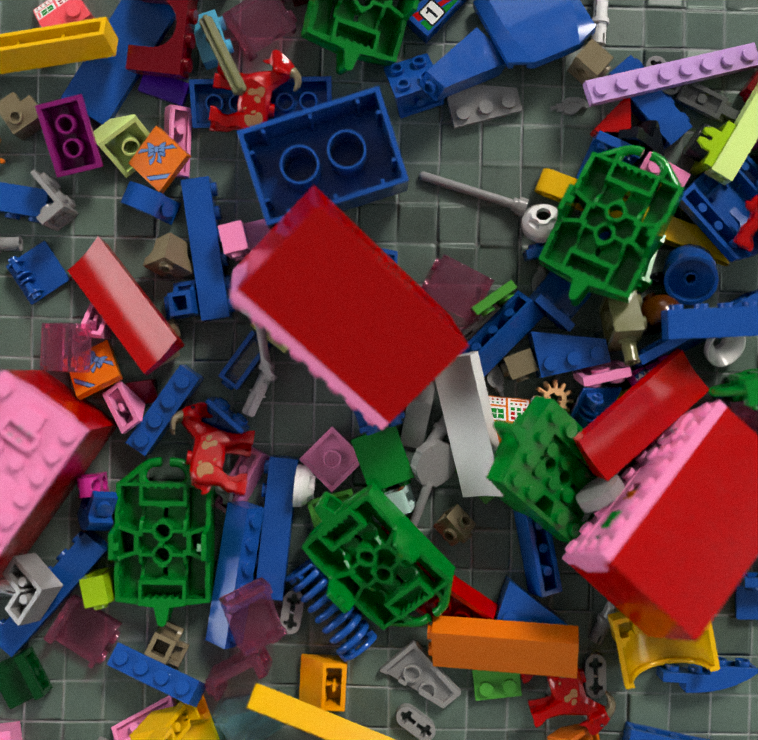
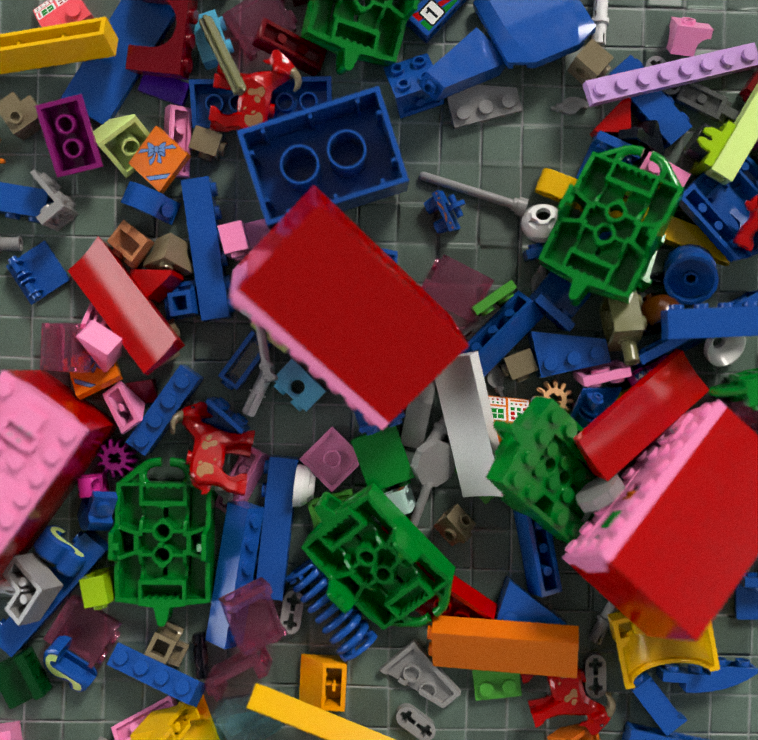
none -> blue animal [33,525,86,577]
none -> blue animal [43,636,97,692]
none -> bright pink slope [76,320,123,372]
none -> magenta gear [96,438,138,478]
none -> nougat cylinder [107,219,155,269]
none -> red slope [130,269,184,303]
none -> dark tan brick [188,125,228,162]
none -> black axle [192,632,209,679]
none -> dark red slope [252,18,327,76]
none -> medium azure brick [274,359,327,412]
none -> blue hips [424,190,466,234]
none -> blue window [631,671,688,736]
none -> bright pink brick [666,17,714,57]

